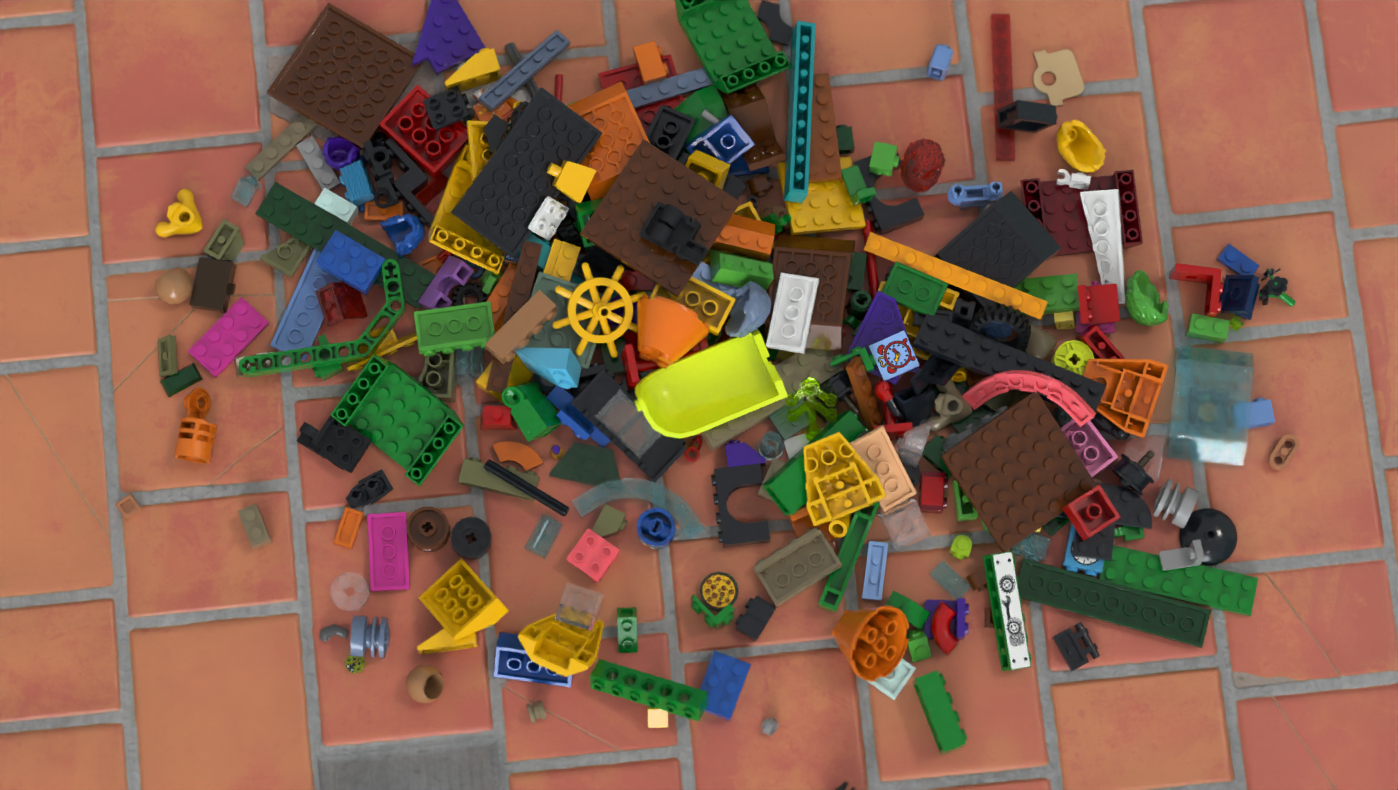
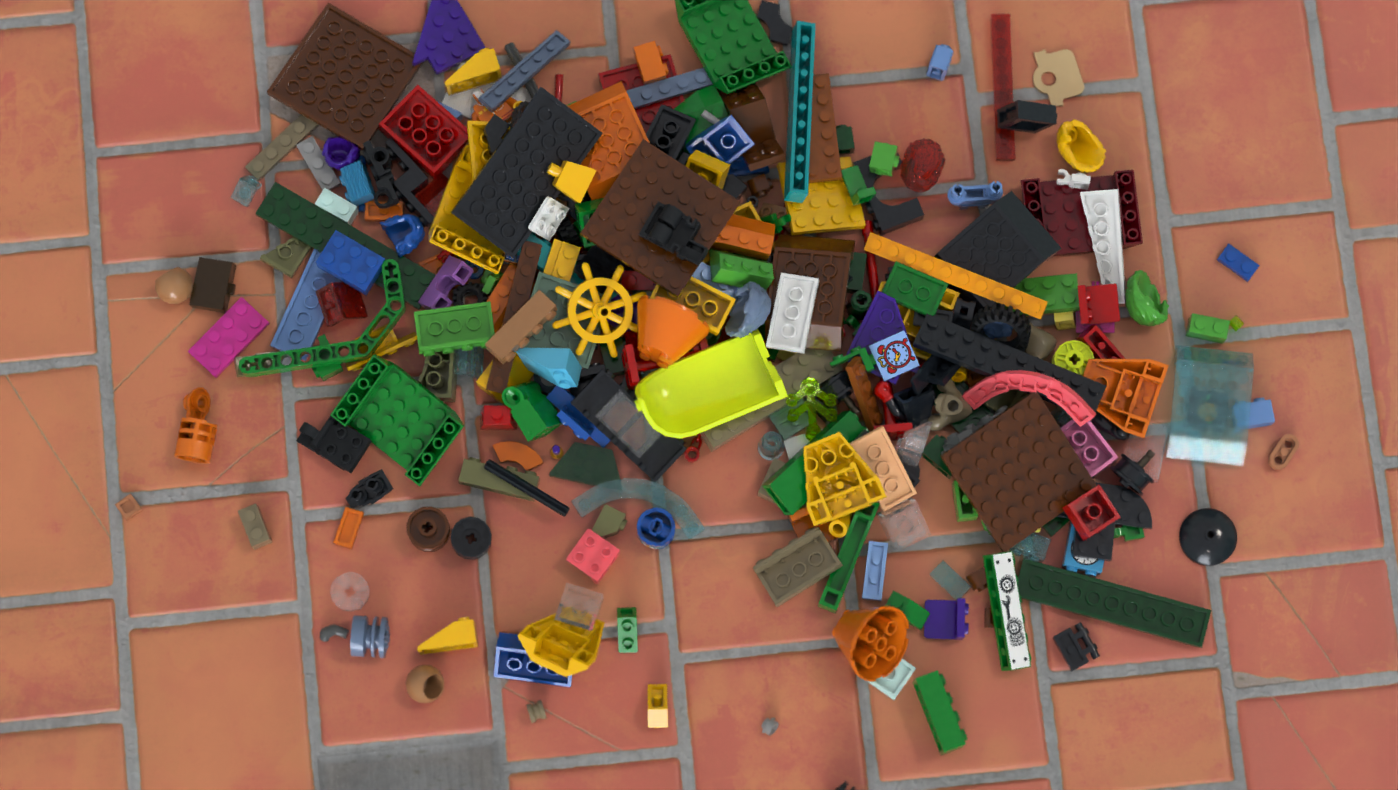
yellow head [155,188,203,238] -> none
olive plate [158,335,178,377] -> none
dark green tile [160,363,203,397] -> none
olive slope [203,219,245,261] -> none
clear neon green tile [345,655,365,674] -> none
dark pink plate [367,512,410,592] -> none
black plate [370,132,388,148] -> none
yellow slope [418,558,509,640] -> none
black bracket [424,86,475,130] -> none
clear light blue slope [525,514,563,558] -> none
green brick [590,659,708,721] -> none
green bracket [691,594,735,630] -> none
tile [700,572,739,611] -> none
blue brick [700,650,751,721] -> none
black arch [711,464,770,548] -> none
dark purple slope [725,440,766,467] -> none
black brick [735,595,776,642] -> none
bright green bracket [906,629,932,663] -> none
brick [918,471,948,514] -> none
red cylinder [931,601,959,656] -> none
lime plate [949,535,972,560] -> none
green plate [1099,545,1258,616] -> none
light grey wheel [1152,478,1199,529] -> none
light grey bracket [1159,539,1205,571] -> none
red bracket [1169,263,1223,317] -> none
dark blue bracket [1219,275,1260,320] -> none
black plant [1259,268,1296,307] -> none

